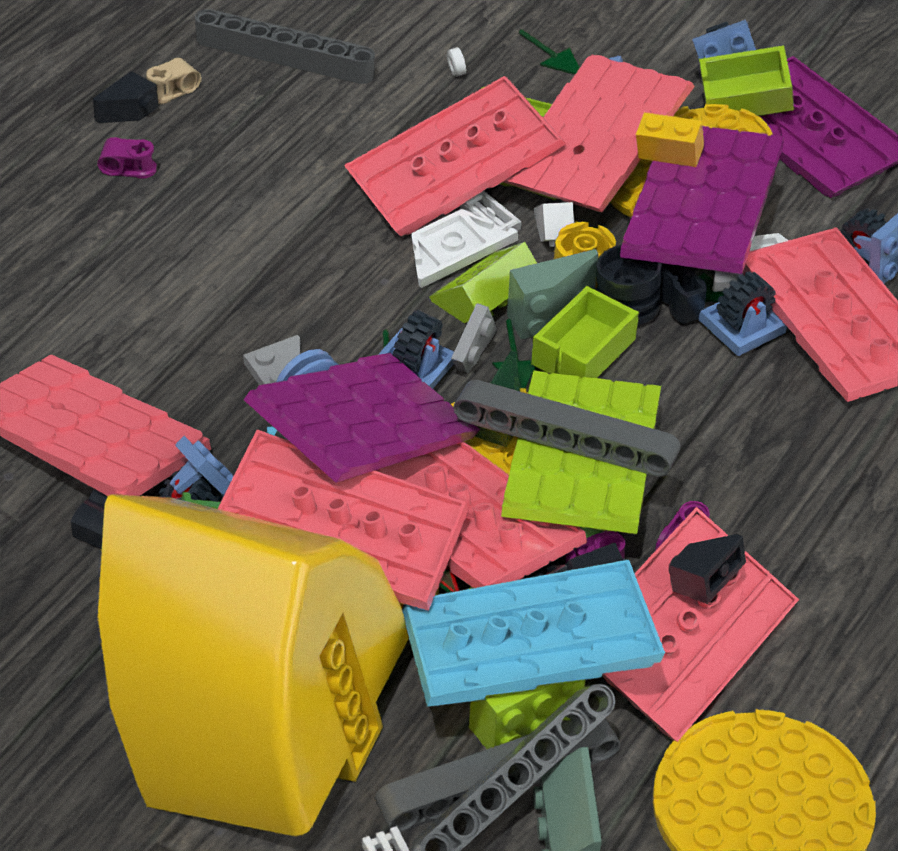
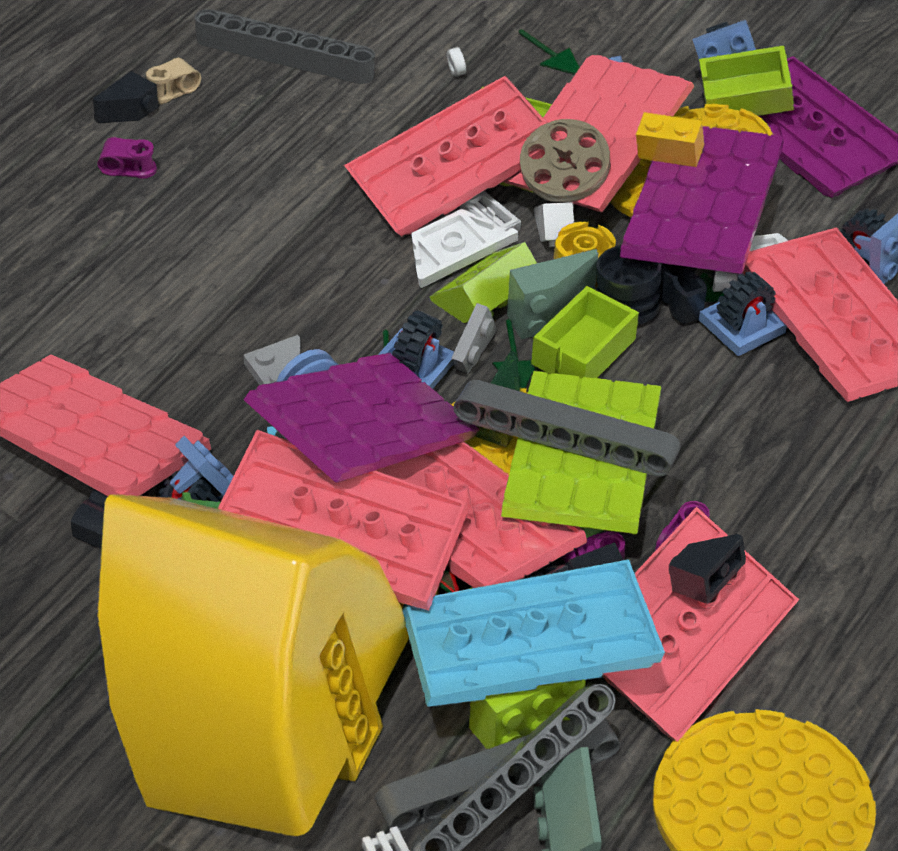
none -> dark tan wedge [520,119,611,203]

